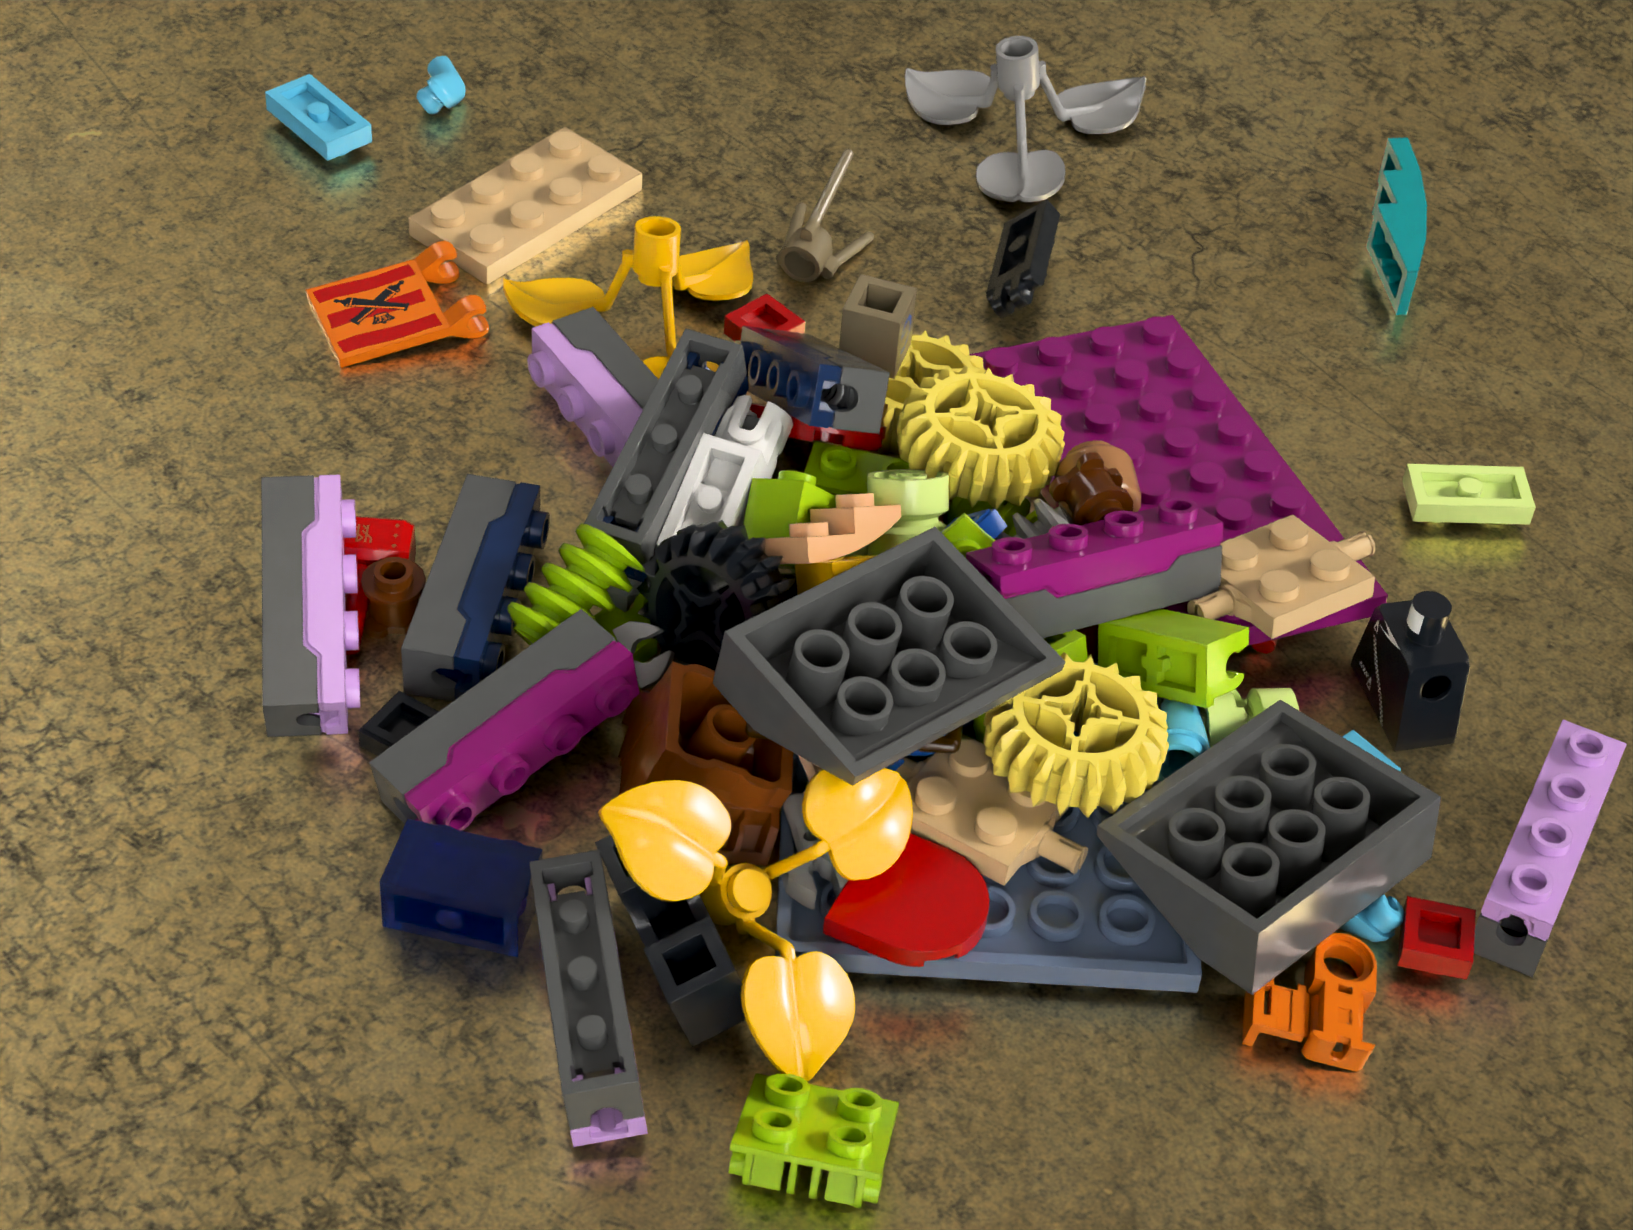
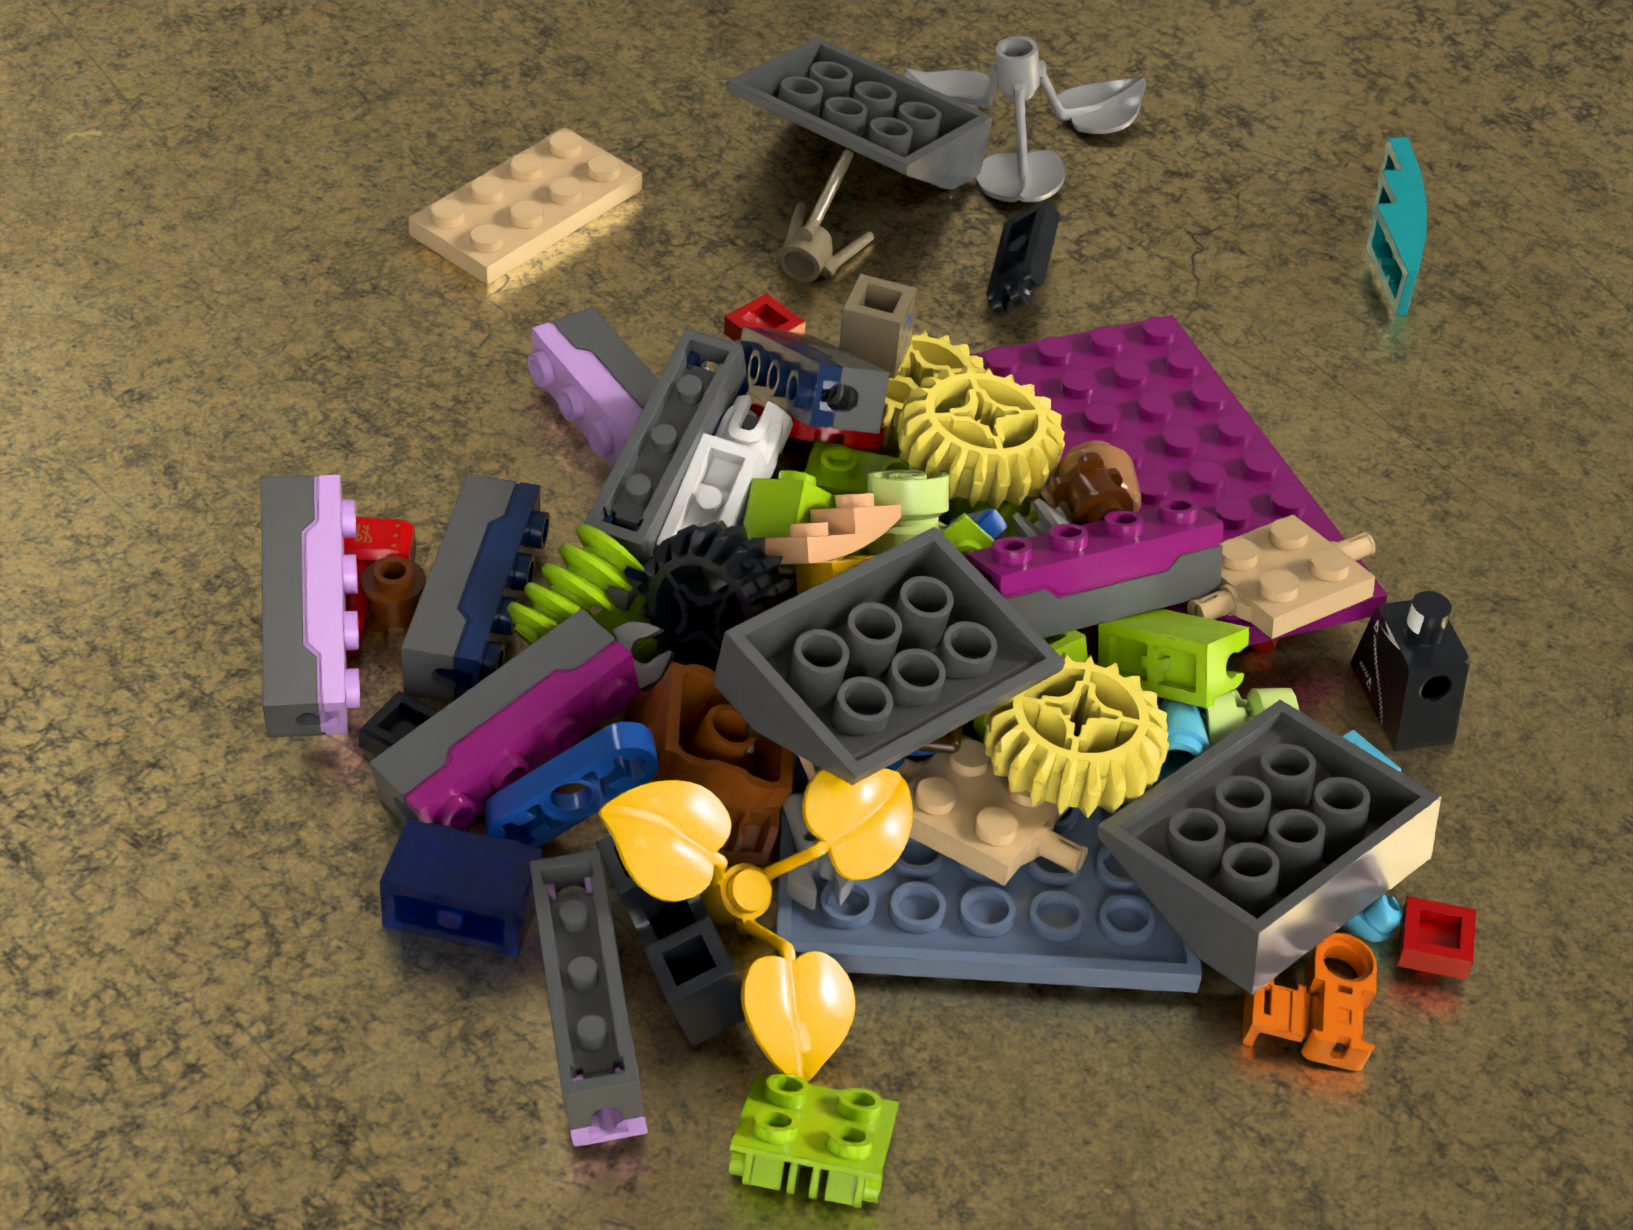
medium azure plate [265,74,372,161] -> none
orange flag [306,241,489,368] -> none
medium azure arm [416,56,466,115] -> none
yellow plant [503,216,754,379] -> none
red tile [823,833,990,967] -> none
yellowish green plate [1402,463,1536,525] -> none
lavender piece [1474,719,1627,977] -> none
none -> blue beam [484,721,658,854]
none -> dark grey slope [726,37,993,190]

